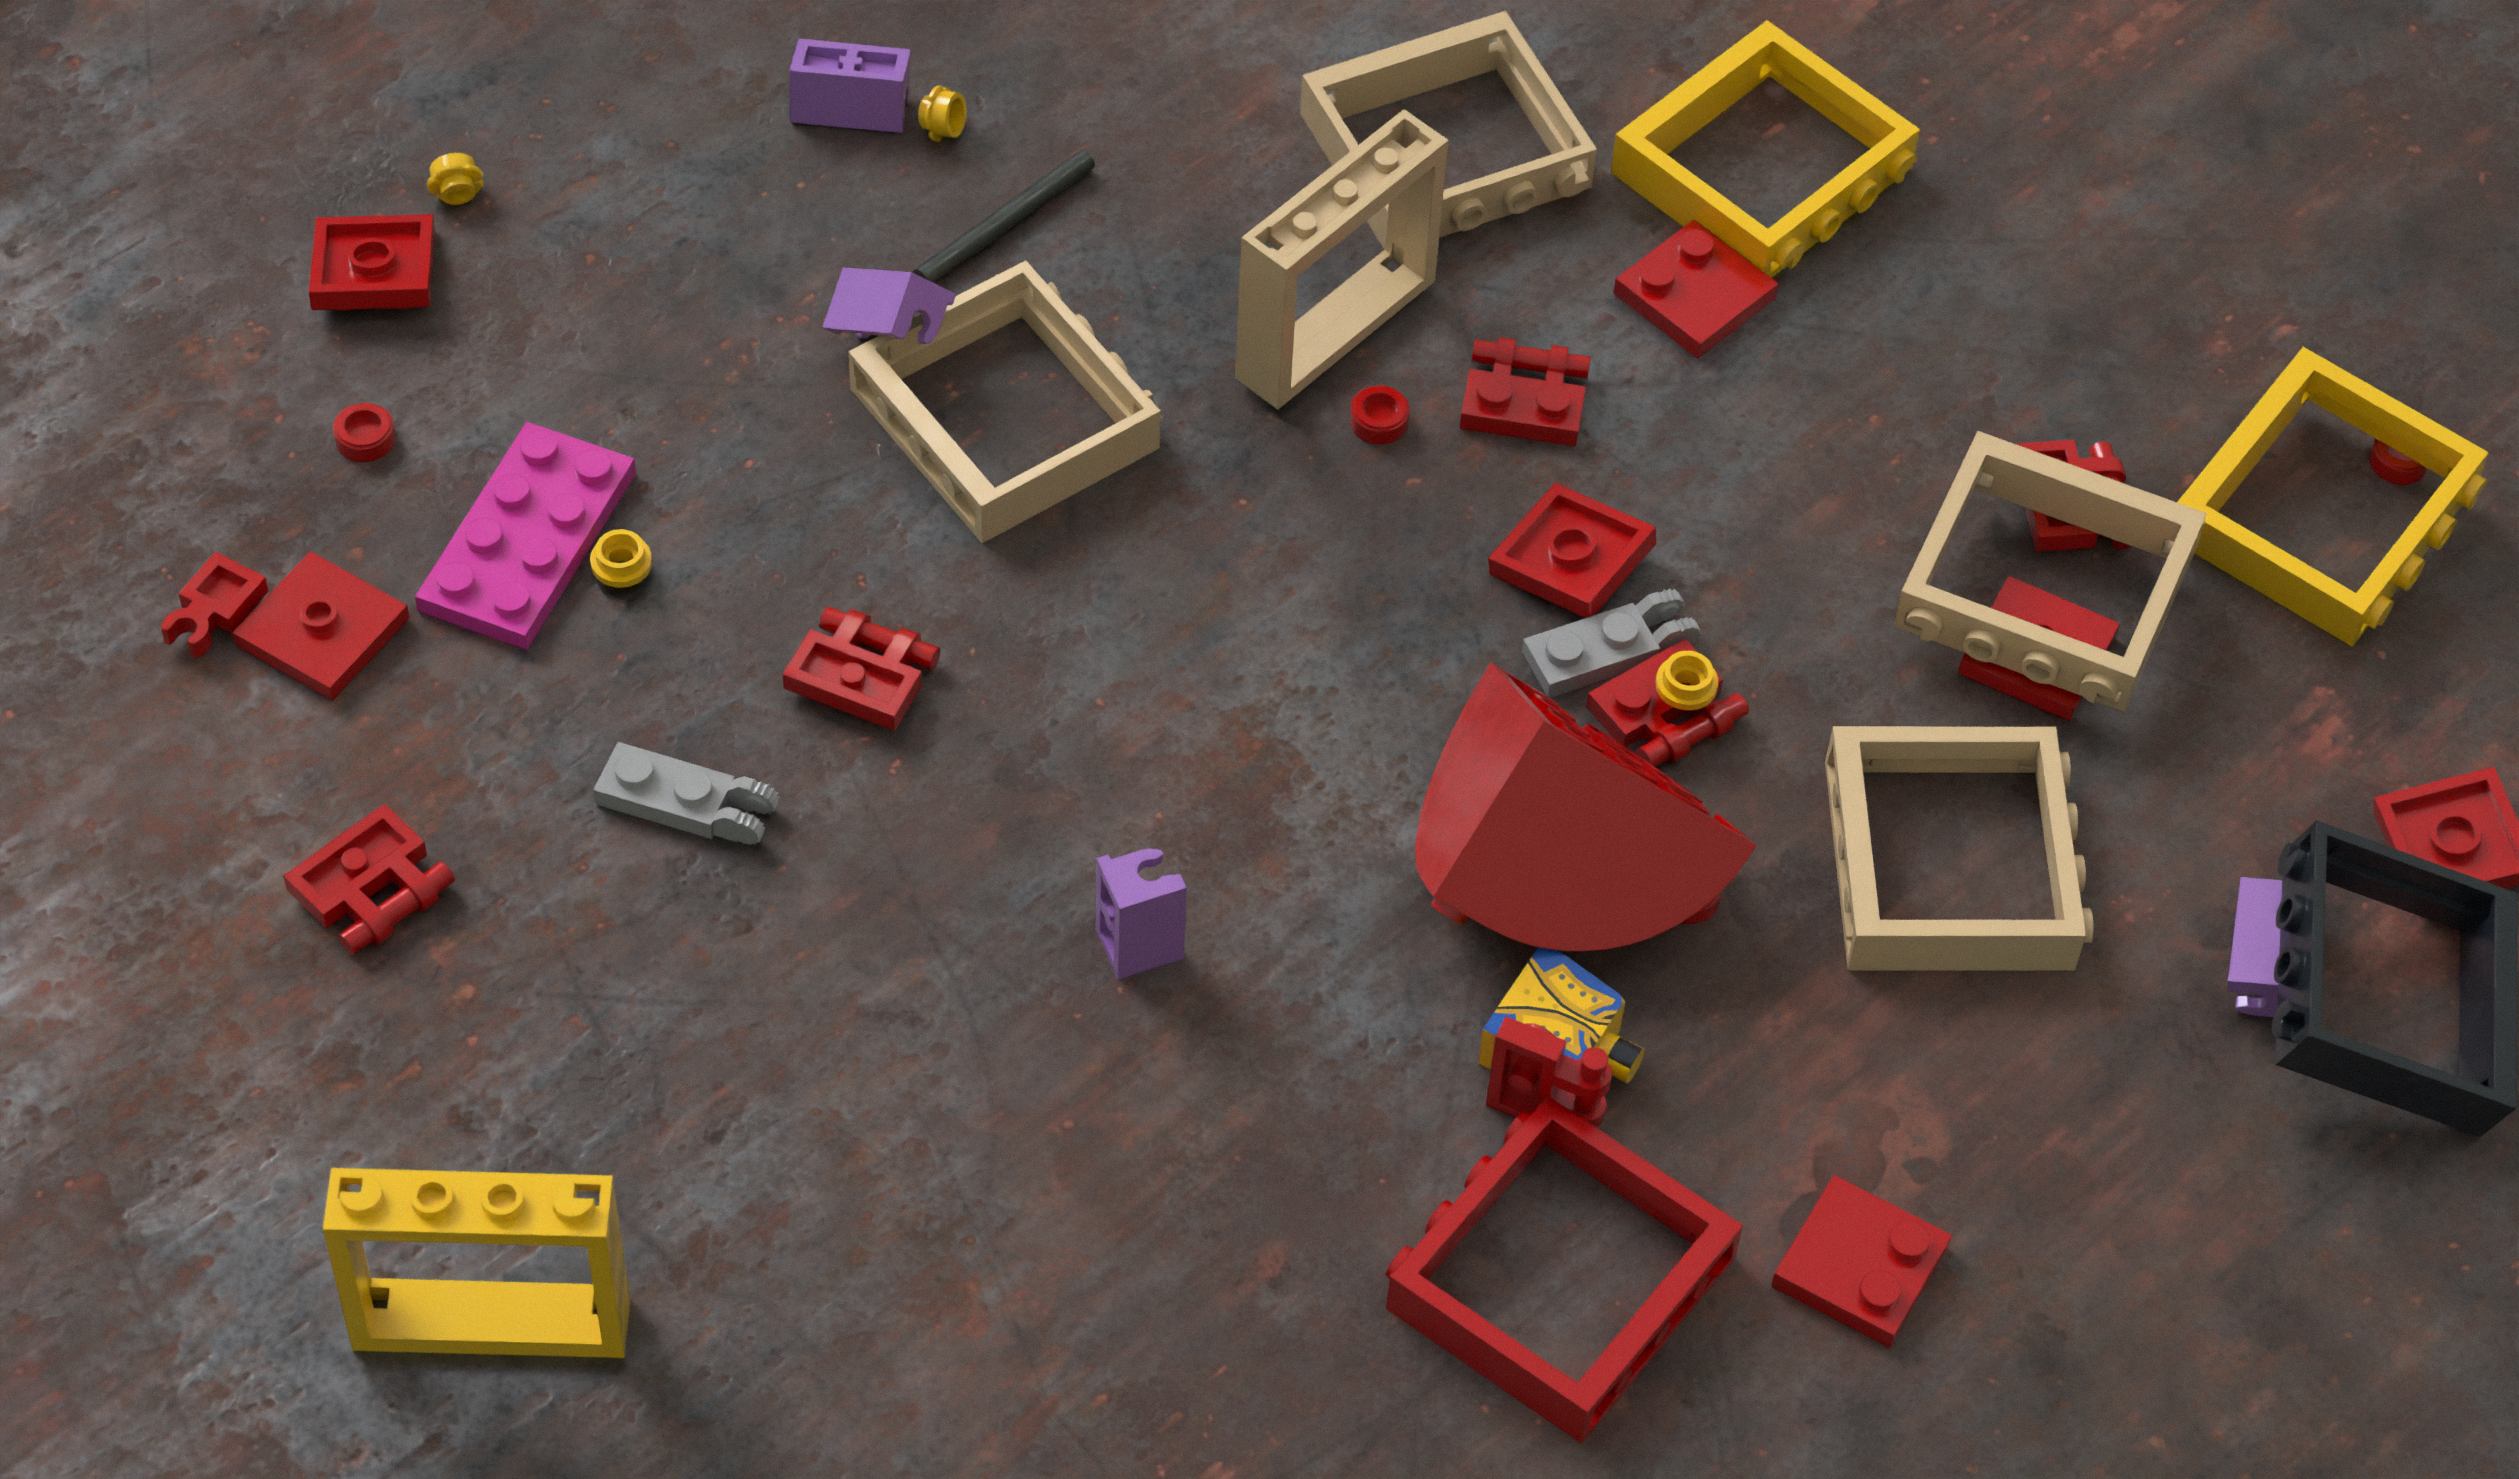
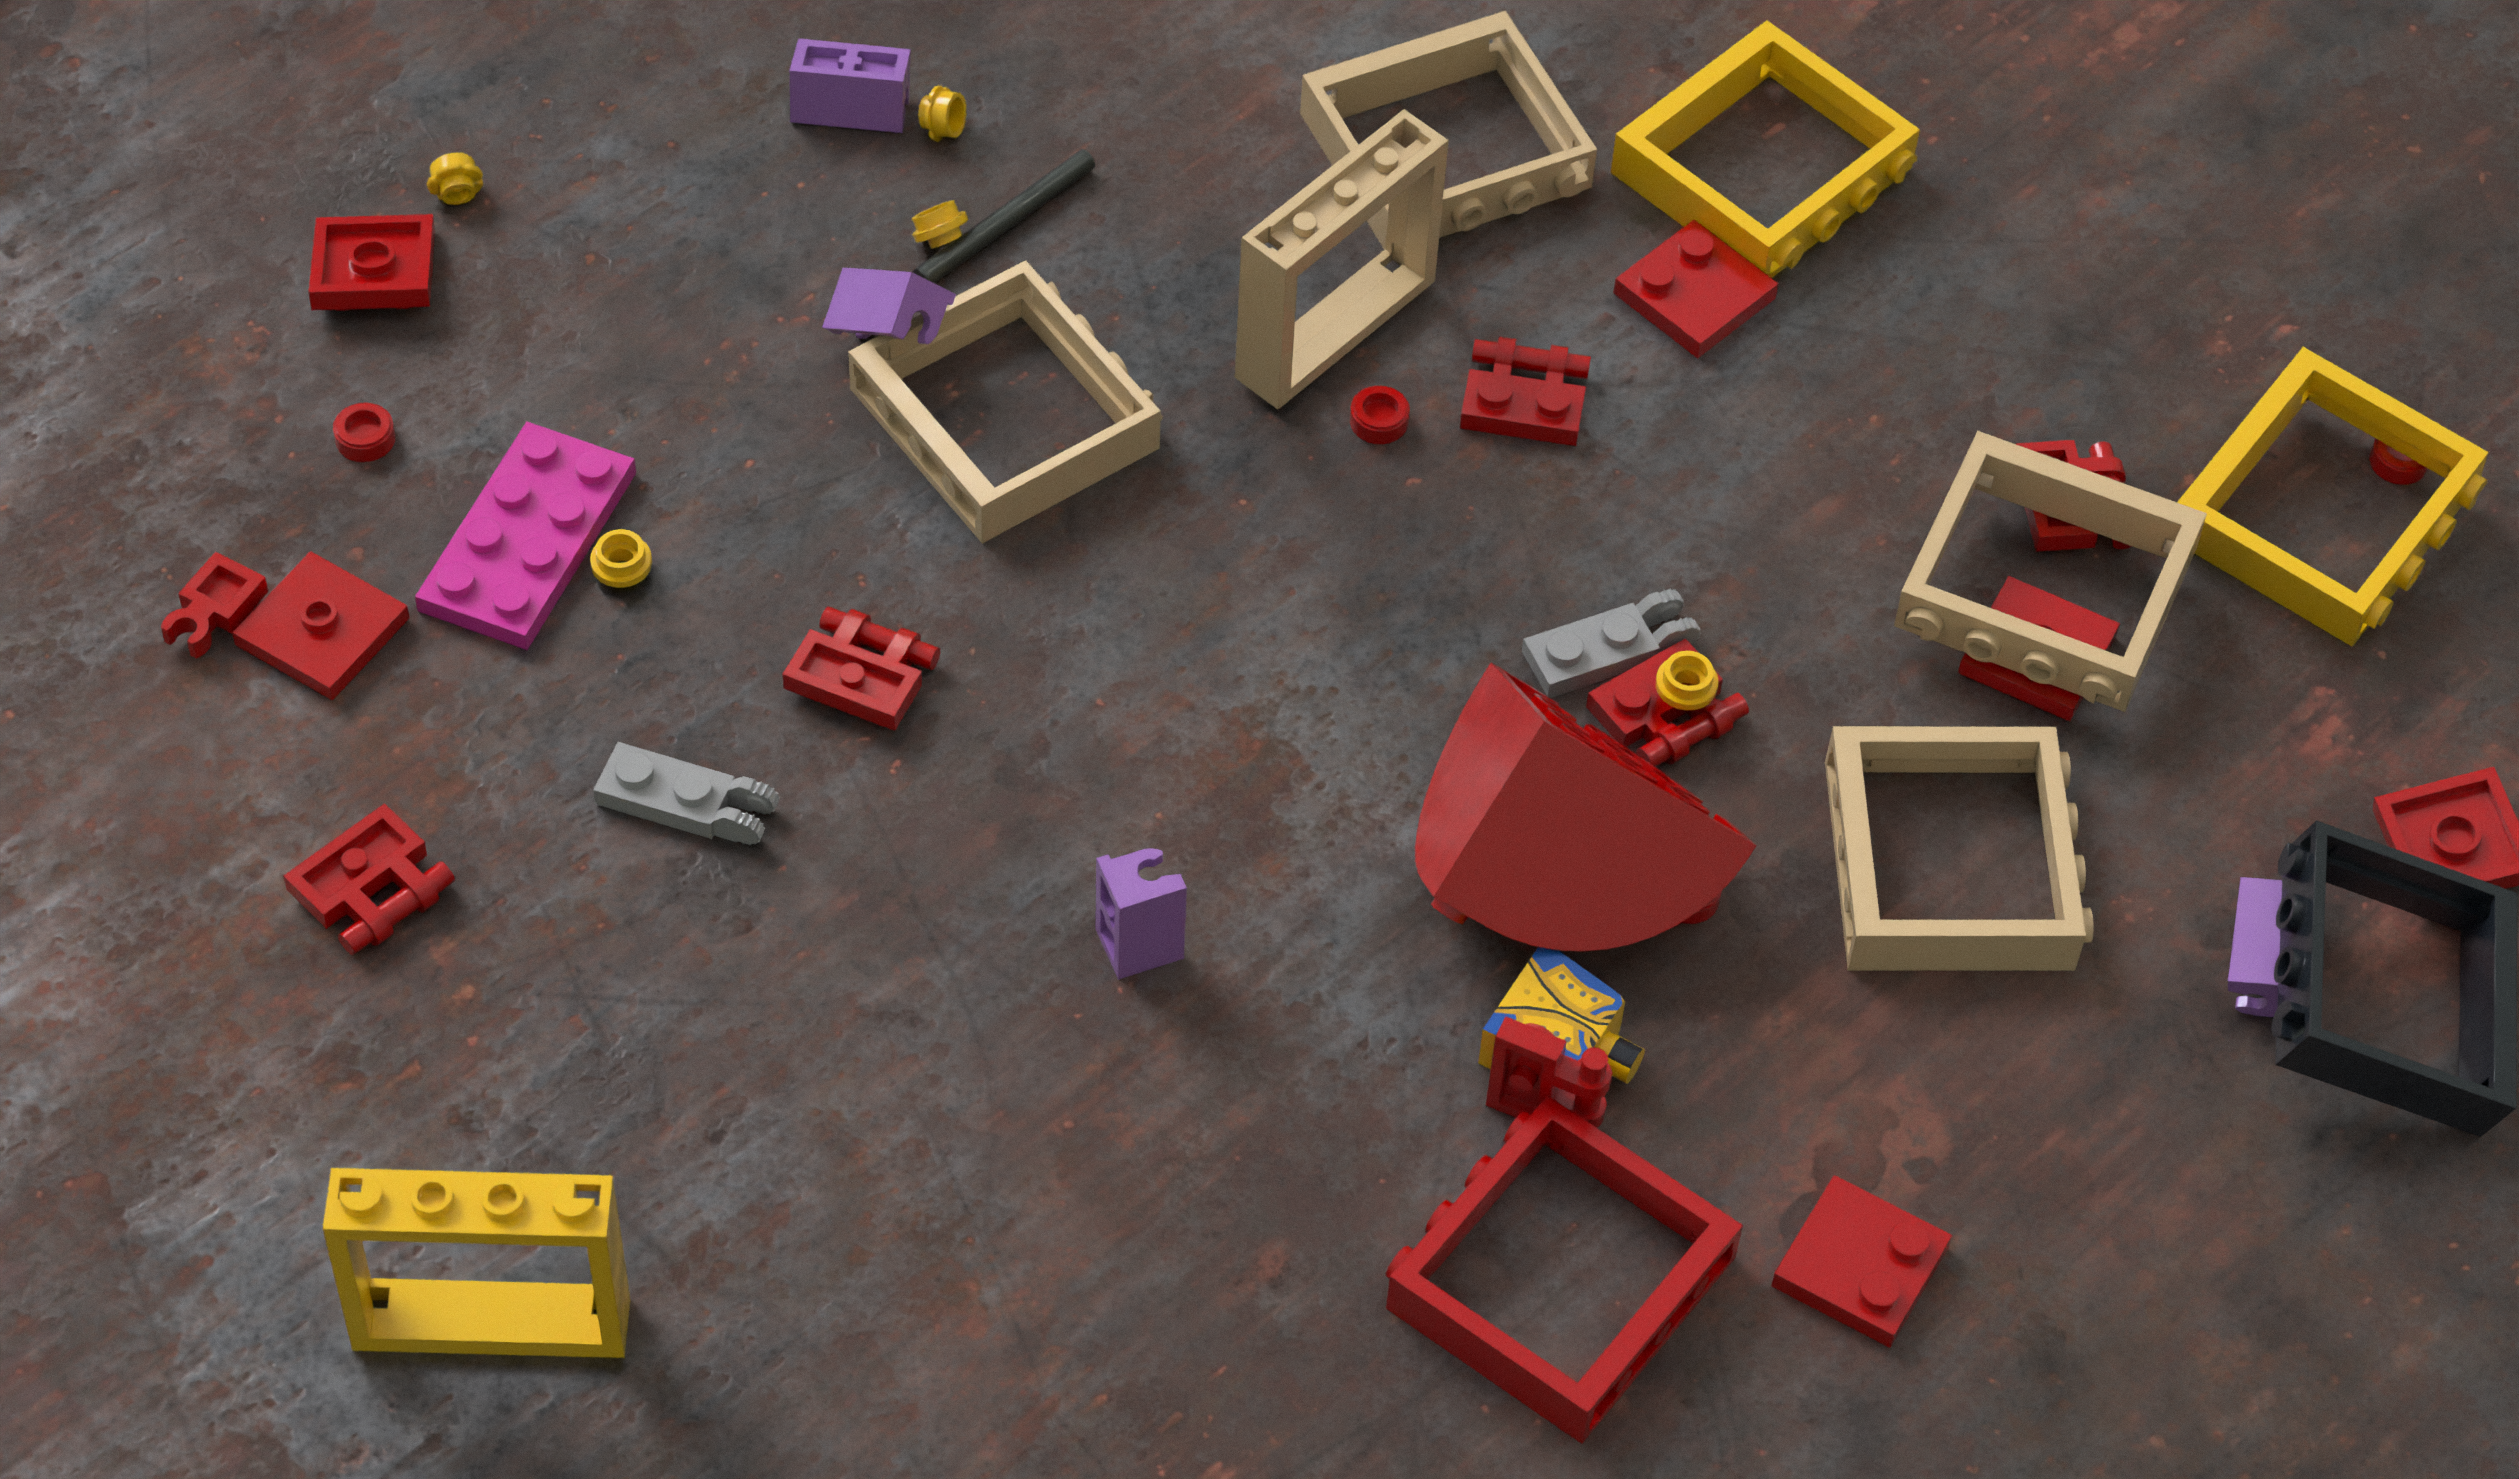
red plate [1488,483,1657,618] -> none
none -> yellow plate [912,200,969,248]

